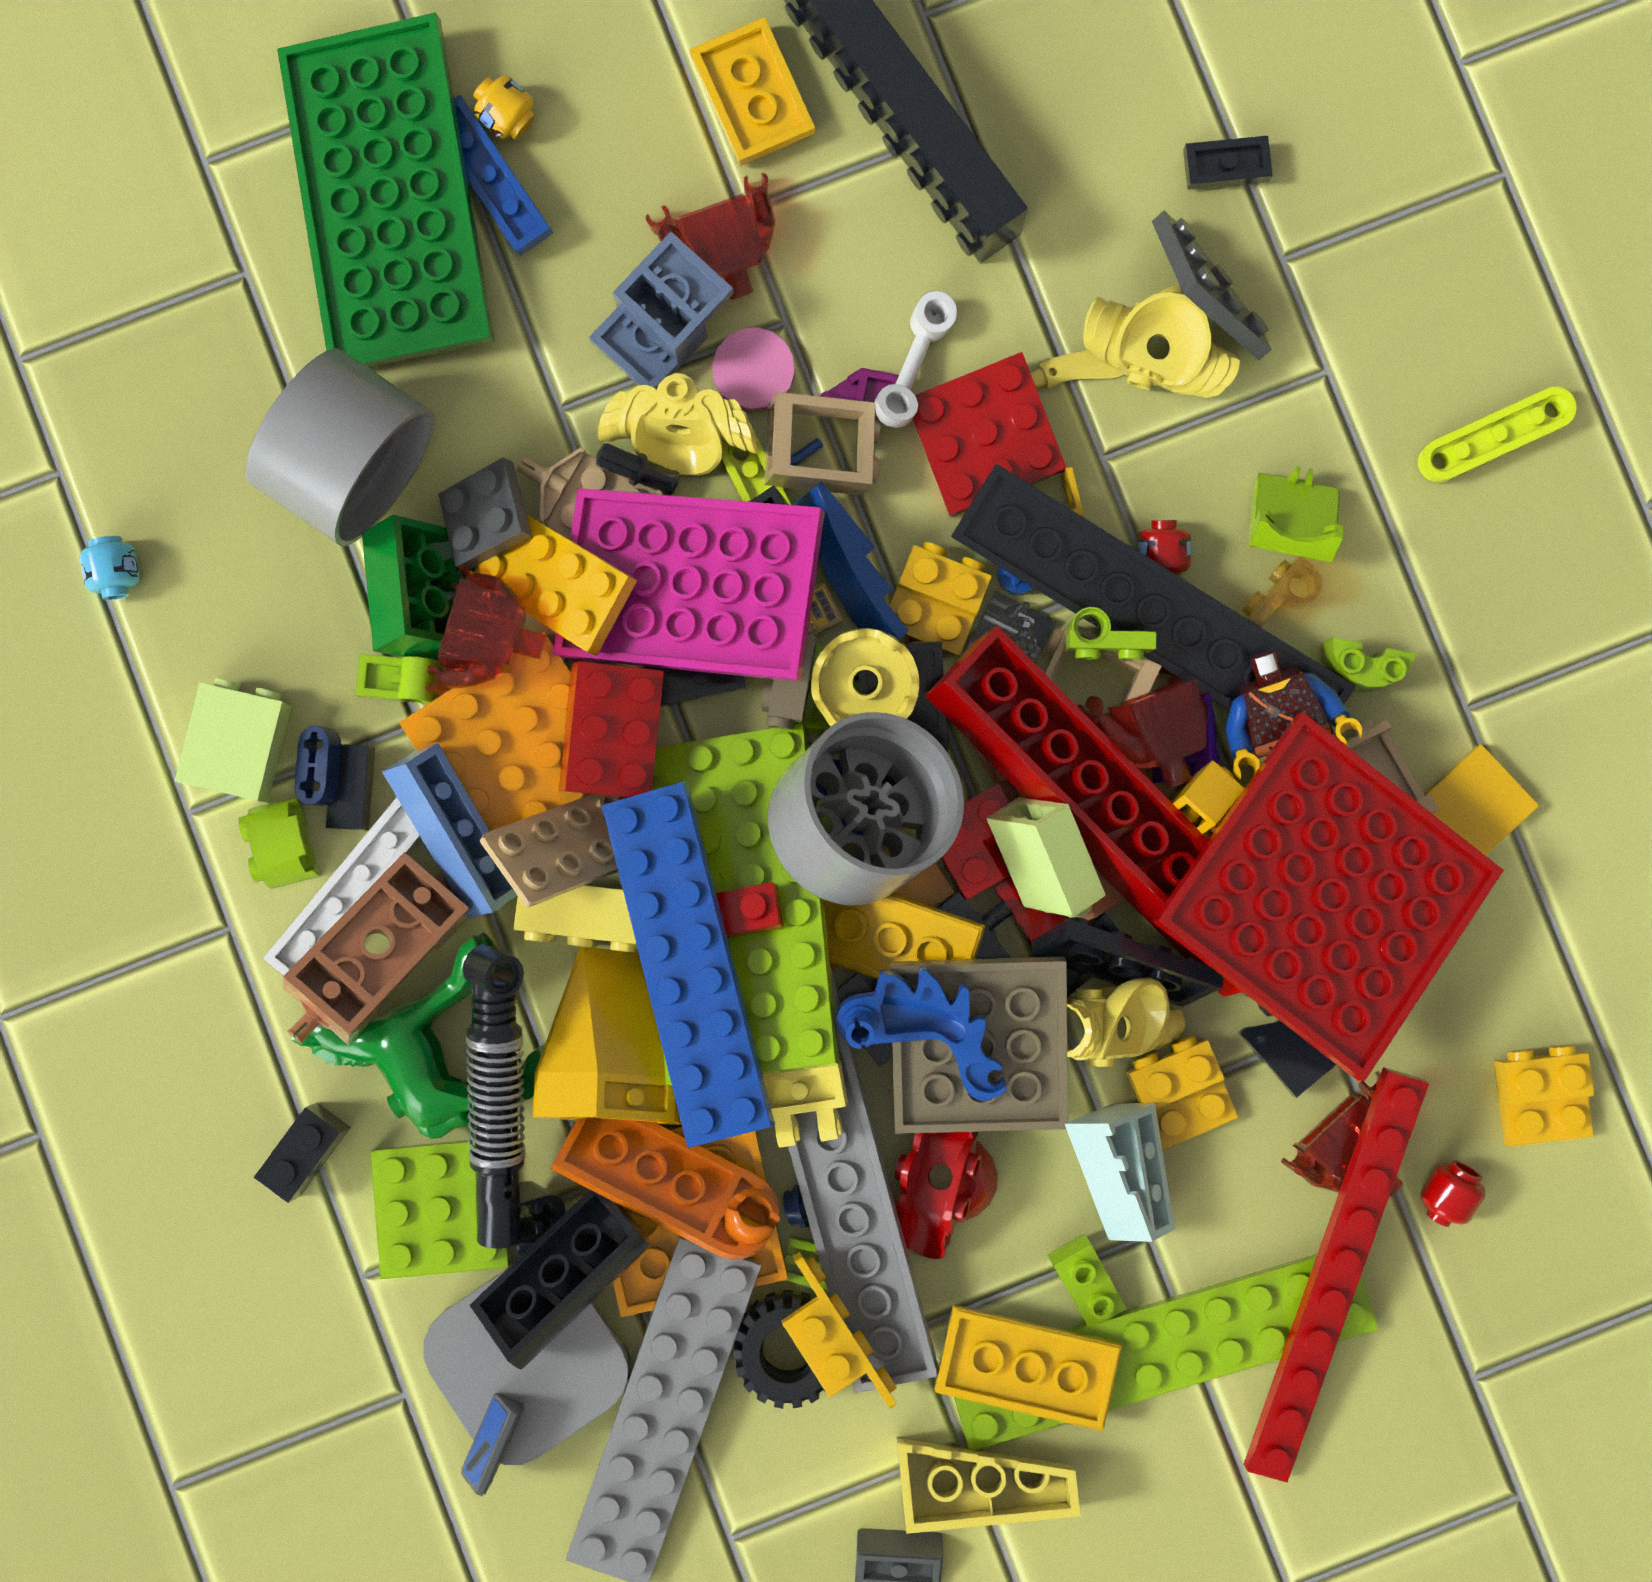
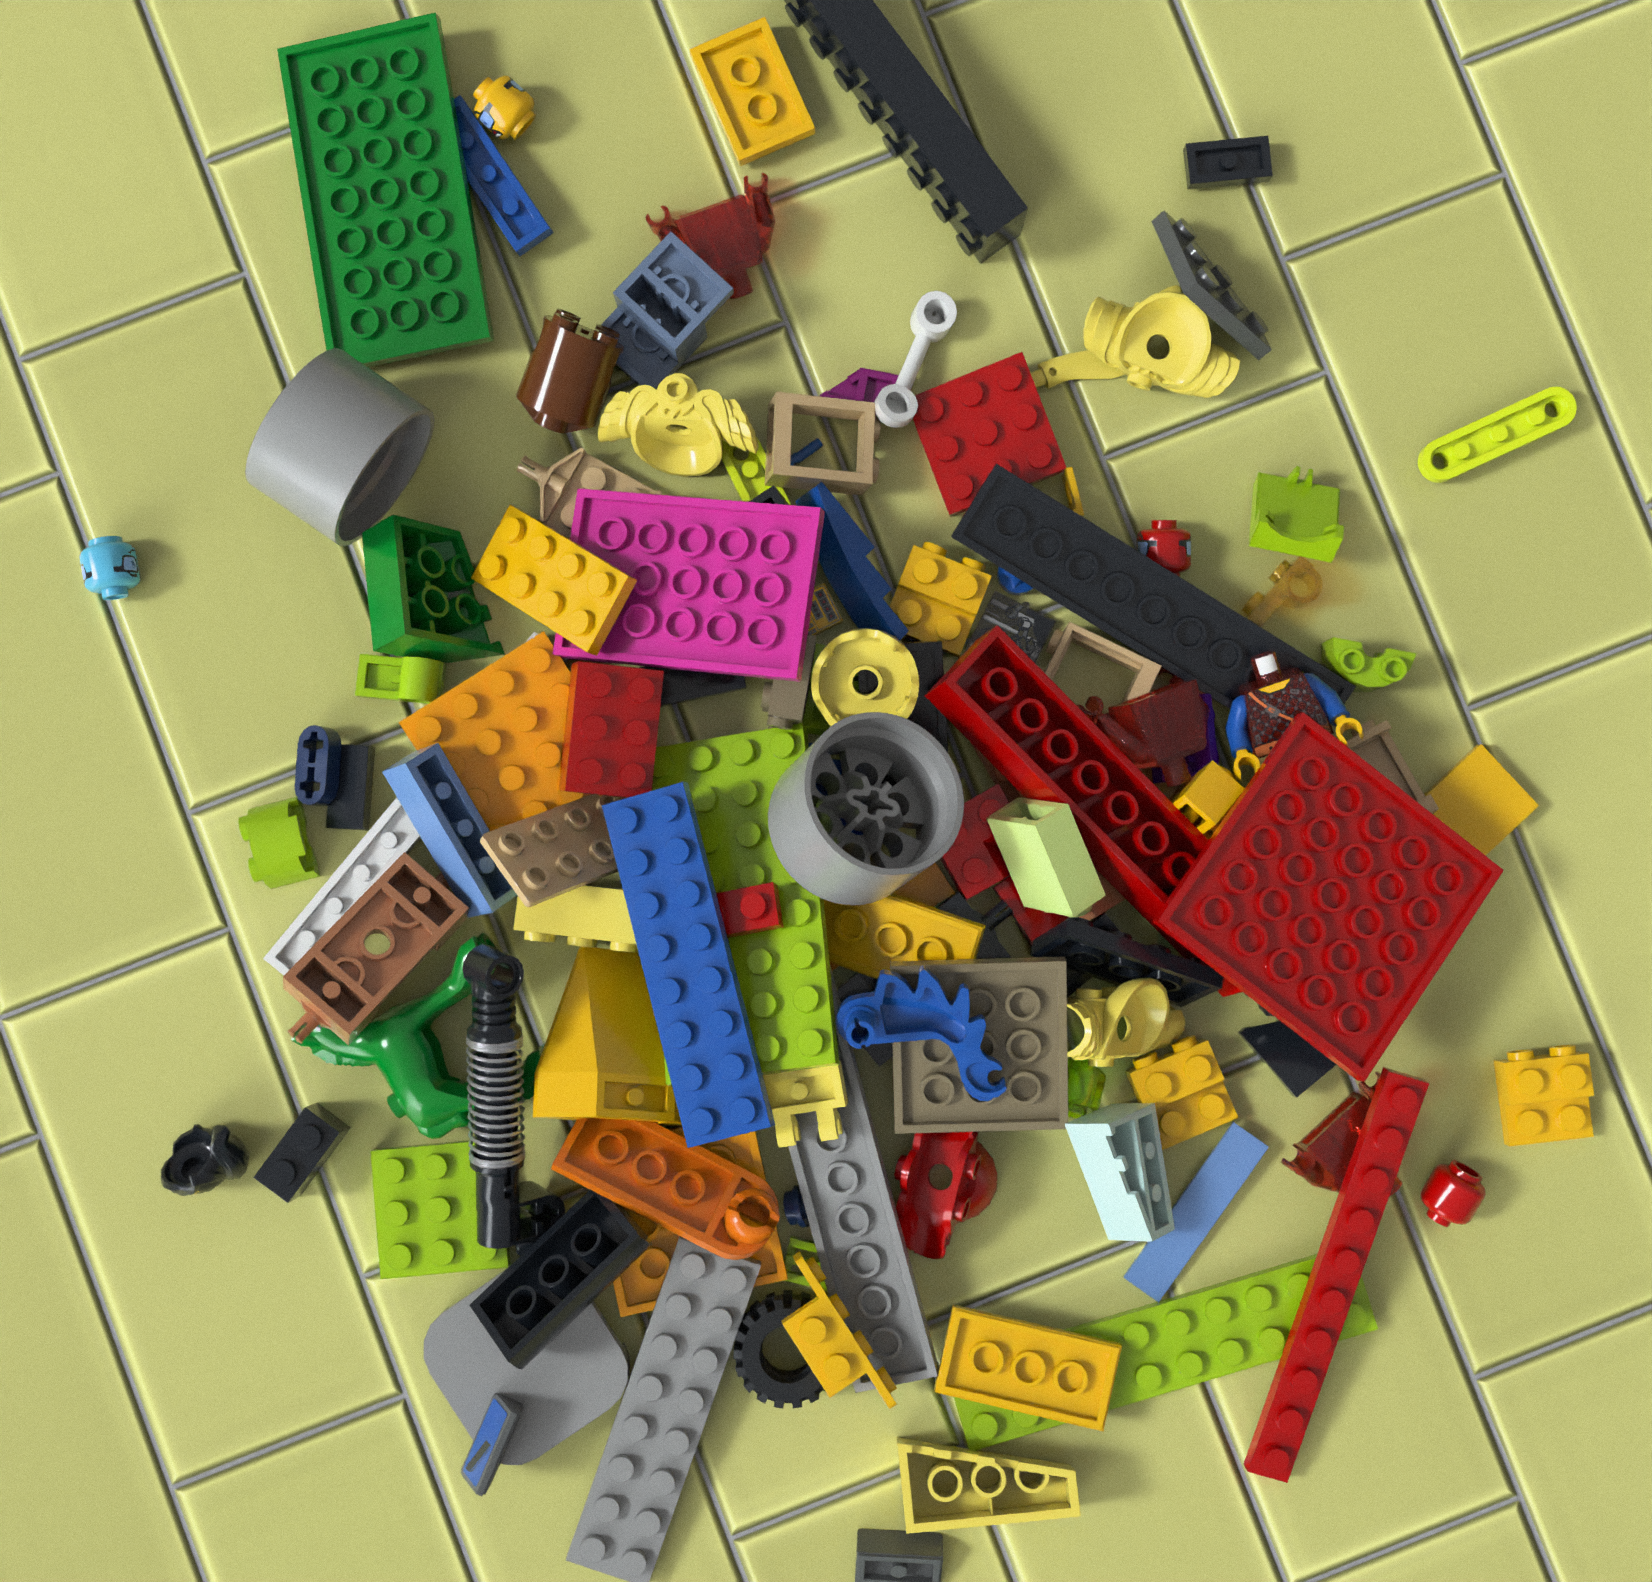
yellowish green brick [175,678,292,803] -> none
clear red torso [424,565,546,695] -> none
dark grey plate [438,457,532,571] -> none
black axle [596,443,680,496] -> none
bright pink tile [712,327,795,412] -> none
lime plate [1047,1234,1127,1328] -> none
lime plate [1065,607,1156,661] -> none
none -> black hair [161,1124,249,1196]
none -> reddish brown cylinder [516,309,625,434]
none -> clear neon green head [1068,1057,1106,1119]
none -> medium blue piece [1123,1122,1269,1302]

